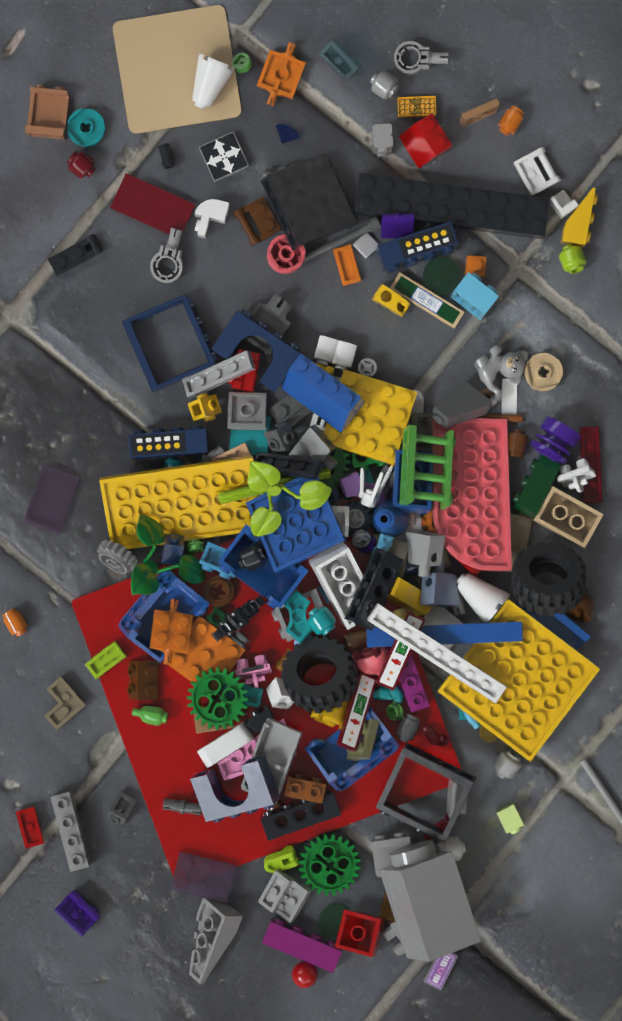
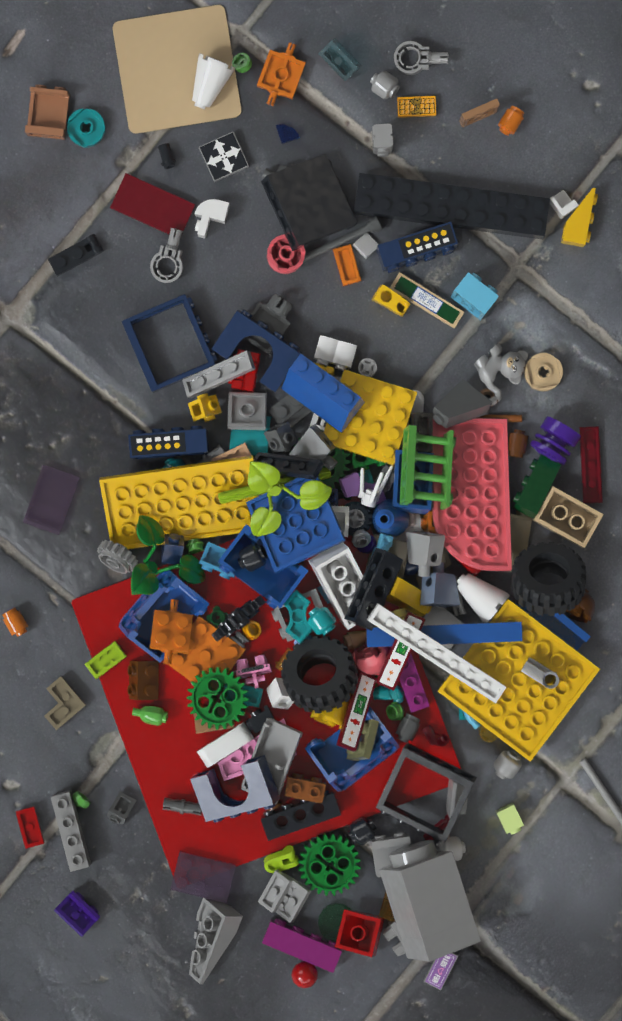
dark red head [66,150,96,179] -> none
reddish brown gear [203,576,234,607] -> none
reddish brown plate [233,196,281,247] -> none
dark purple piece [381,213,414,239] -> none
red slope [399,113,452,169] -> none
clear green tile [423,257,461,296] -> none
orange brick [464,255,486,279] -> none
white sticker [502,379,517,415] -> none
white plate [513,147,561,196] -> none
white hips [556,458,596,493] -> none
lime head [559,244,587,274] -> none
none -> bright green tile [72,791,91,809]
none -> light orange plate [242,620,261,640]
none -> black head [347,816,377,845]
none -> light grey piece [521,657,559,689]

